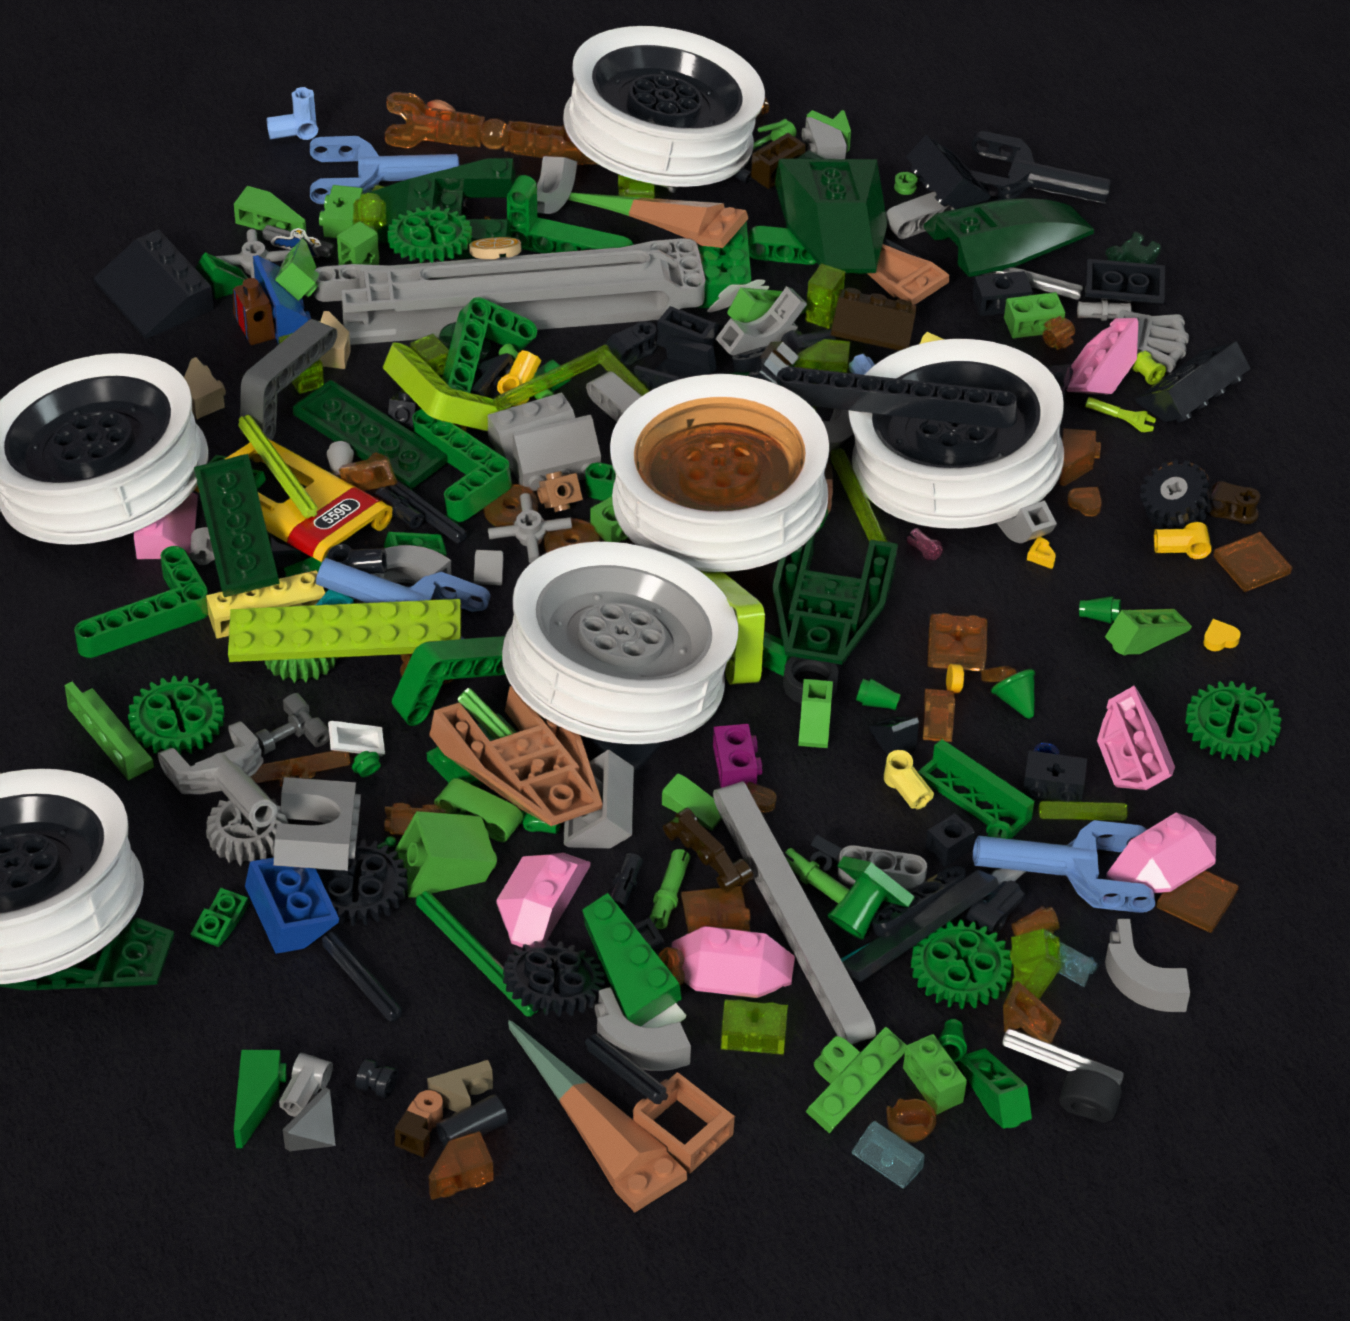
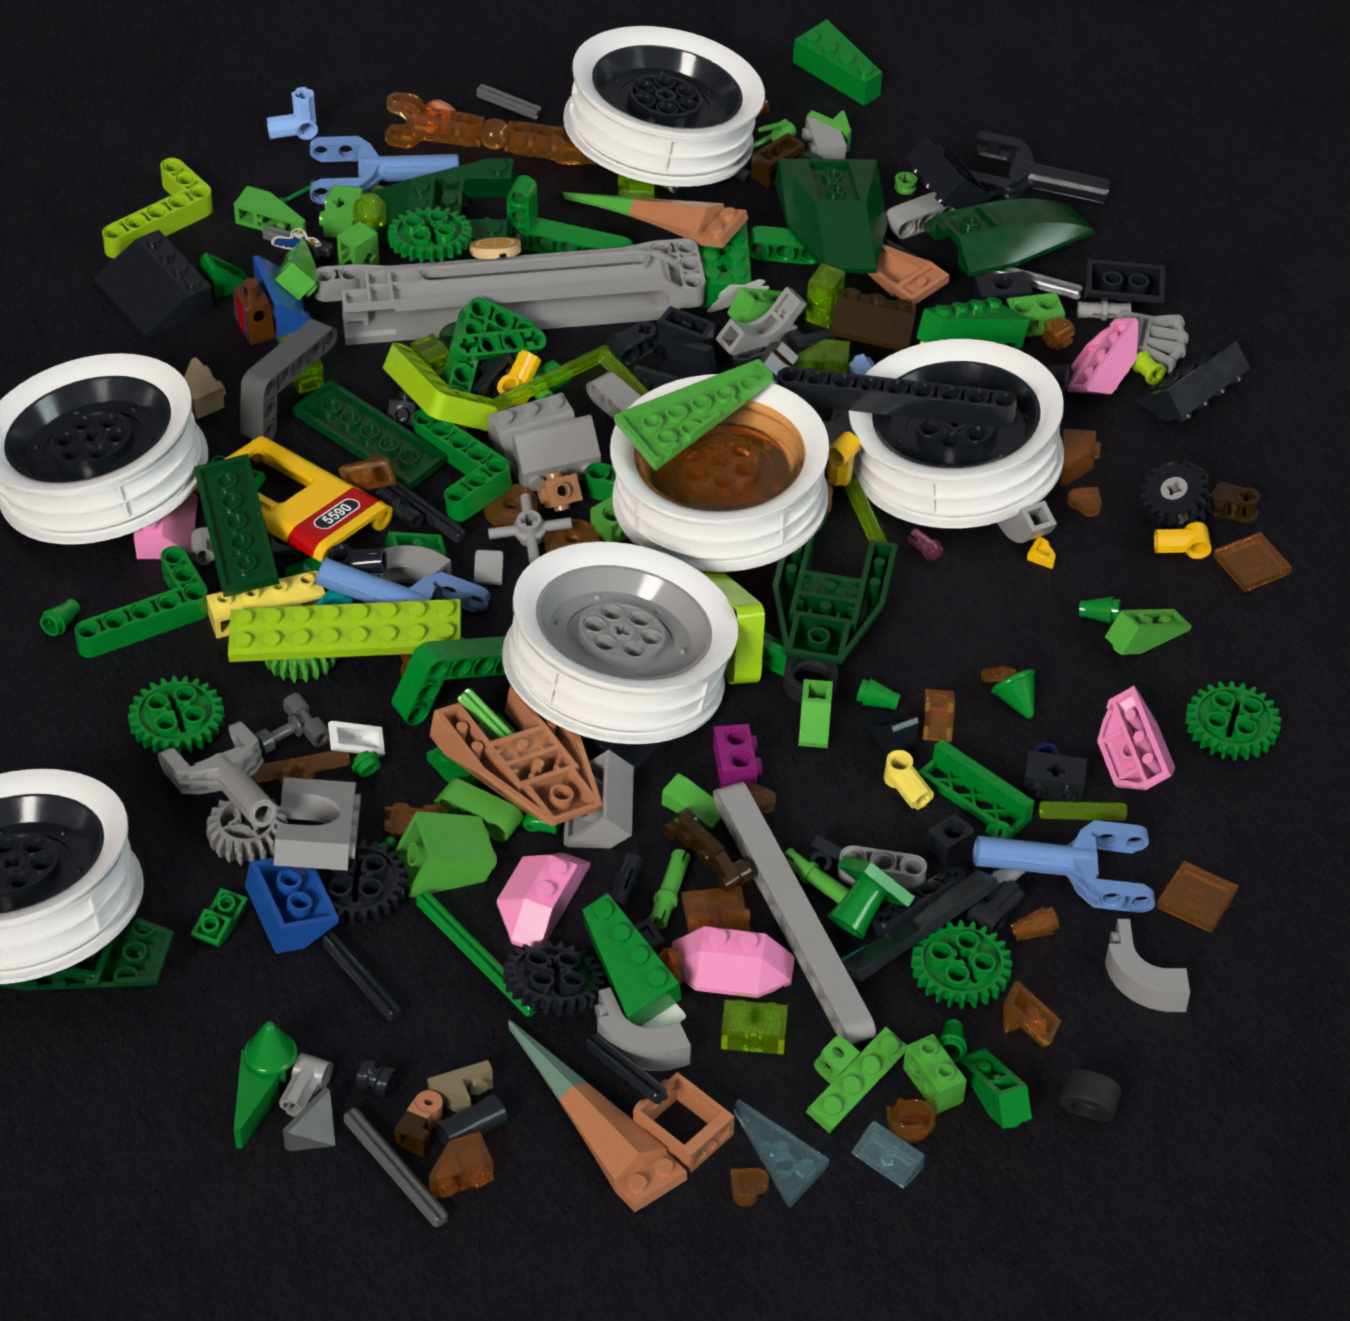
bright green fence [65,682,154,780] -> none
light grey bar [215,229,291,278] -> none
lime axle [238,415,318,518] -> none
tan slope [314,311,351,369] -> none
light grey cone [327,441,354,482] -> none
light grey arch [537,156,577,214] -> none
clear orange brick [928,613,987,671] -> none
yellow tile [946,664,964,693] -> none
axle [1003,1028,1124,1085] -> none
clear neon green slope [1010,928,1062,1004] -> none
clear light blue hinge [1031,931,1098,987] -> none
lime piece [1085,397,1156,432] -> none
clear green animal [1106,231,1161,264] -> none
bright pink wedge [1106,813,1216,893] -> none
yellow tile [1203,619,1241,651] -> none
none -> green cone [40,599,80,636]
none -> lime beam [102,158,213,258]
none -> green hat [244,1021,298,1075]
none -> green hinge [278,180,320,204]
none -> dark grey axle [344,1108,448,1227]
none -> green beam [450,328,546,362]
none -> dark grey axle [476,84,542,120]
none -> bright green wing [614,359,773,471]
none -> clear orange tile [730,1168,769,1206]
none -> clear light blue wing [734,1099,829,1207]
none -> green wedge [793,19,882,106]
none -> yellow piece [827,431,861,486]
none -> green wedge [916,297,1030,348]

